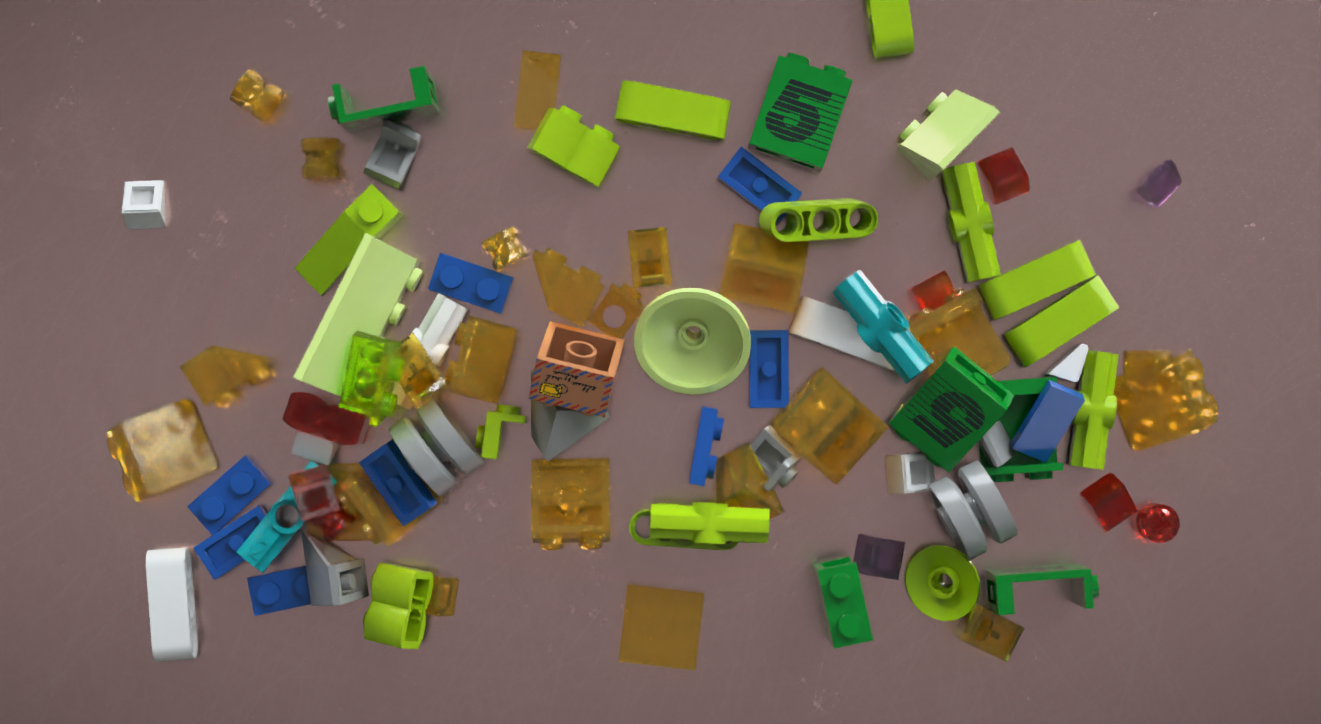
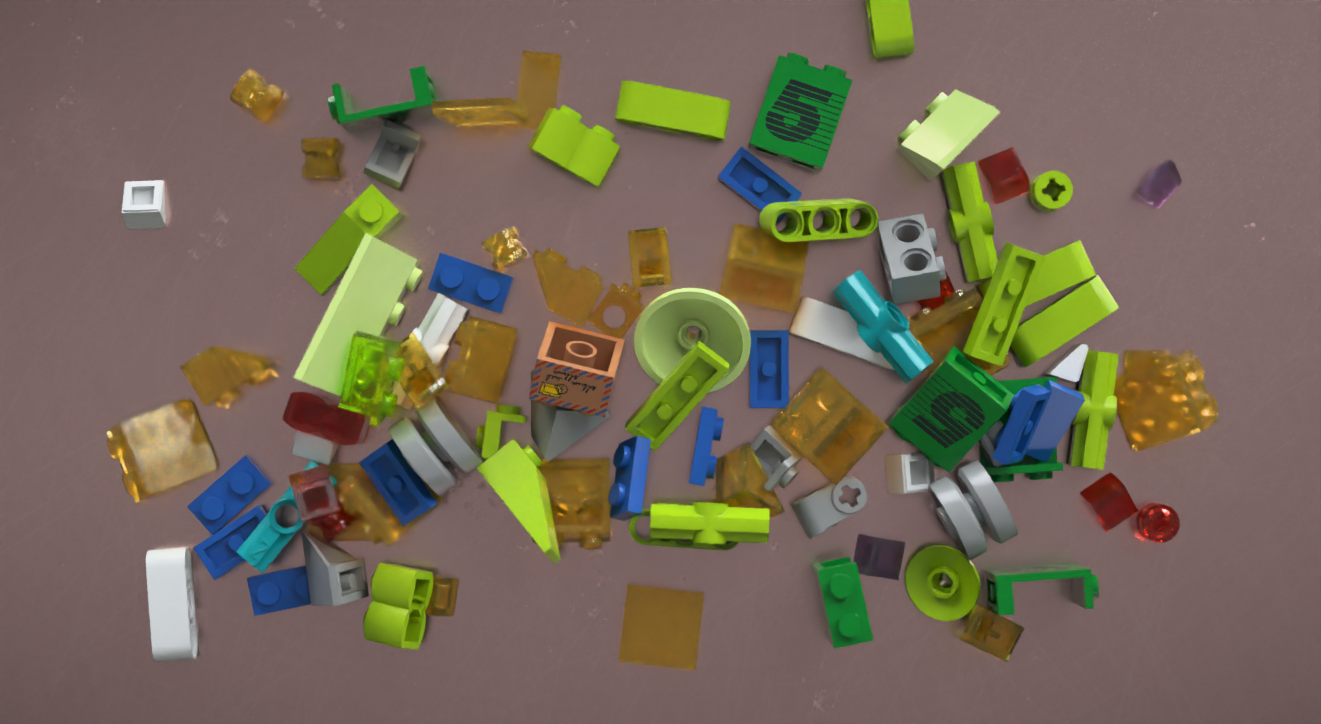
none -> clear yellow tile [432,97,528,127]
none -> lime slope [477,438,561,565]
none -> blue plate [609,436,651,521]
none -> lime plate [625,340,729,451]
none -> light grey piece [791,476,867,539]
none -> light grey brick [877,213,946,304]
none -> lime plate [963,242,1045,366]
none -> blue plate [992,384,1052,465]
none -> lime wheel [1030,171,1073,211]

